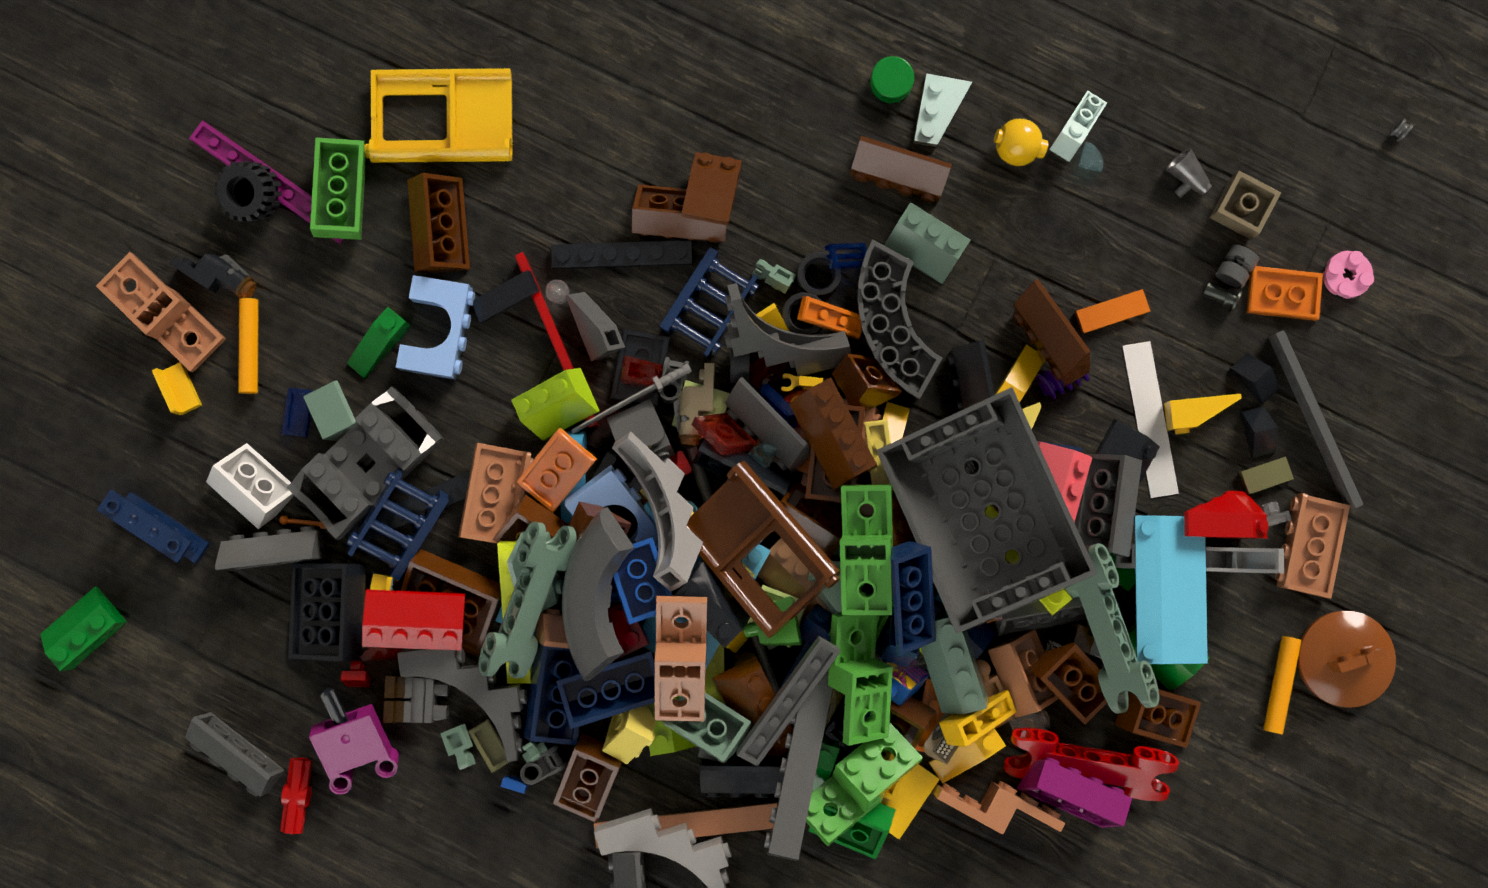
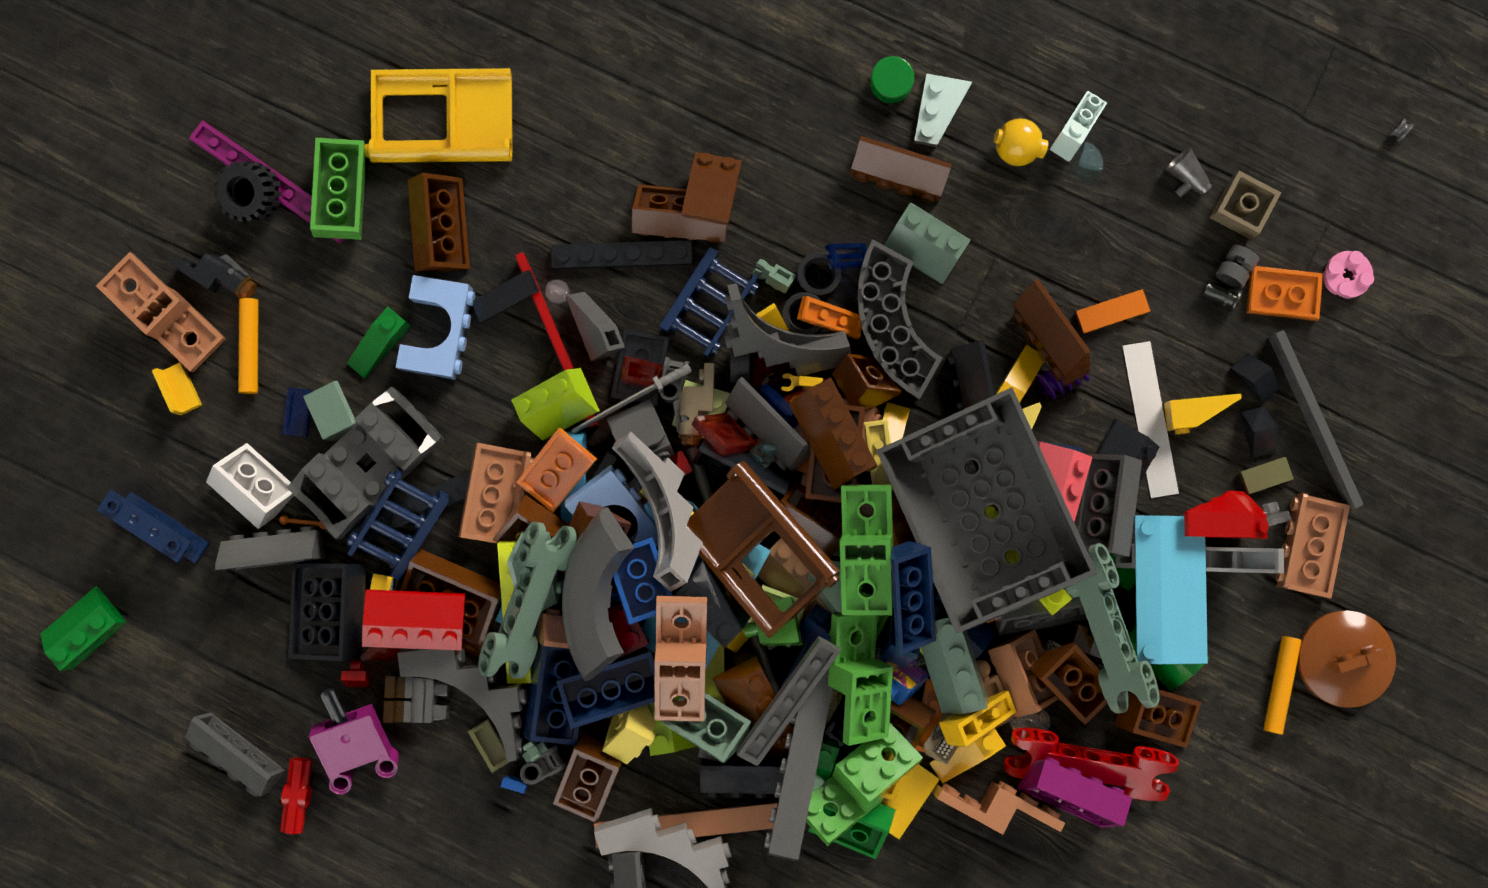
sand green plate [440,724,475,770] -> none

